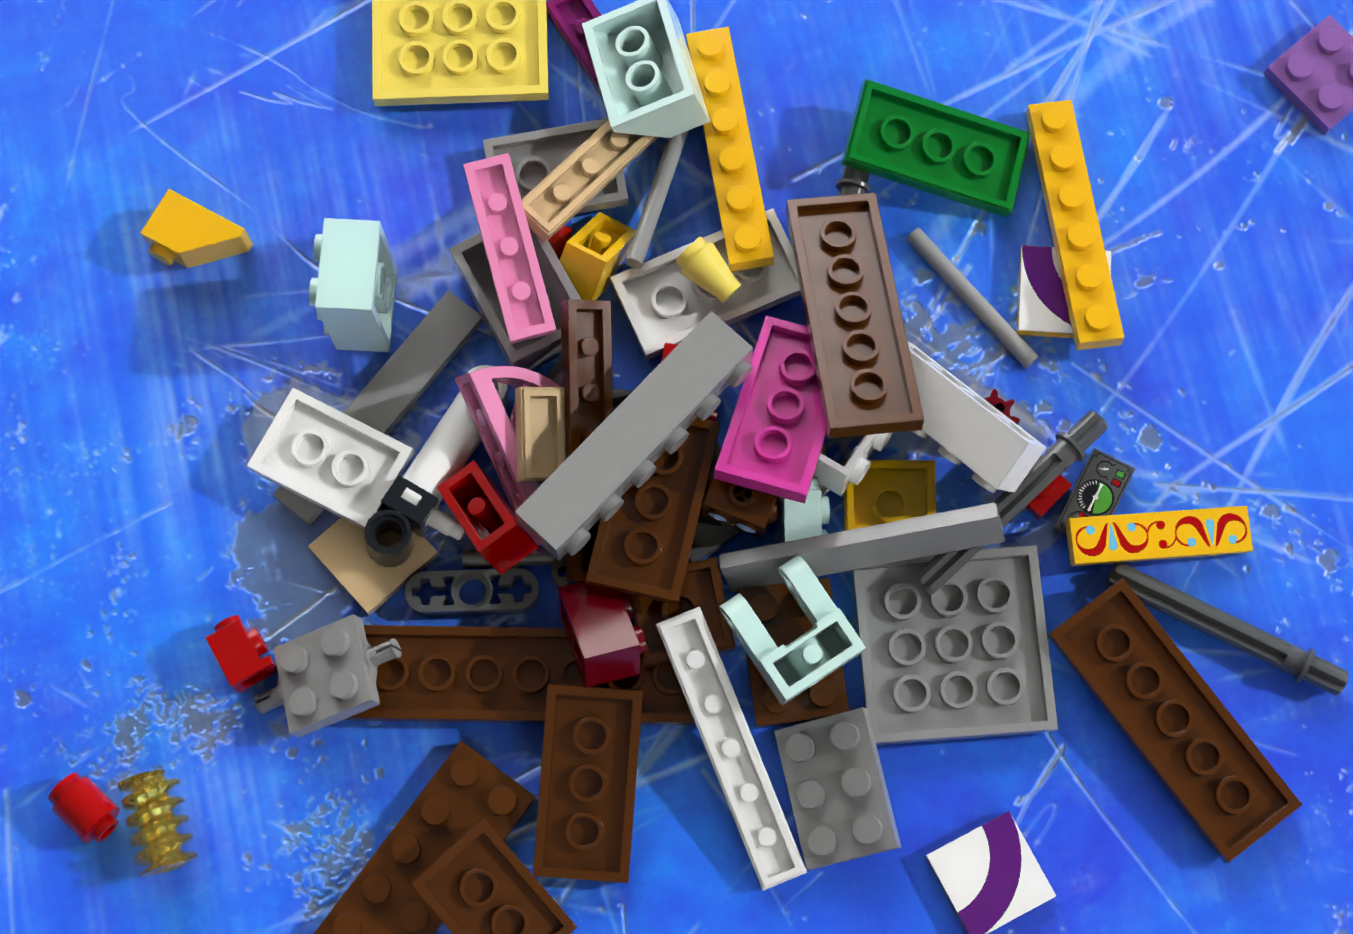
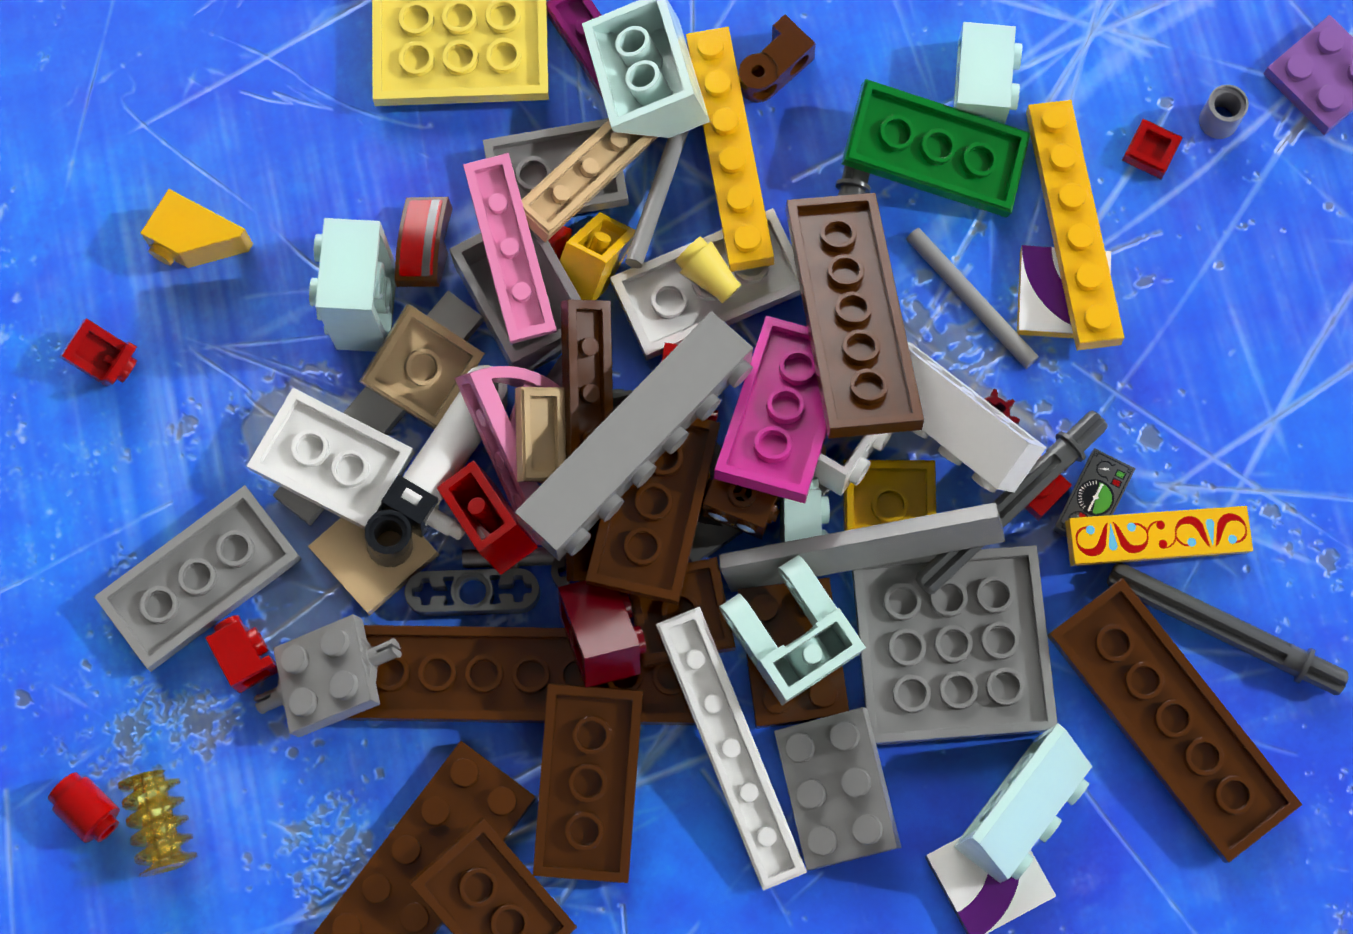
none -> red bracket [60,318,137,386]
none -> light grey plate [94,485,302,672]
none -> tan tile [359,304,485,429]
none -> slope [394,197,453,287]
none -> reddish brown leg [739,14,816,103]
none -> light aqua brick [953,22,1022,124]
none -> light aqua slope [954,723,1092,883]
none -> red tile [1122,119,1183,180]
none -> light grey beam [1199,85,1249,139]

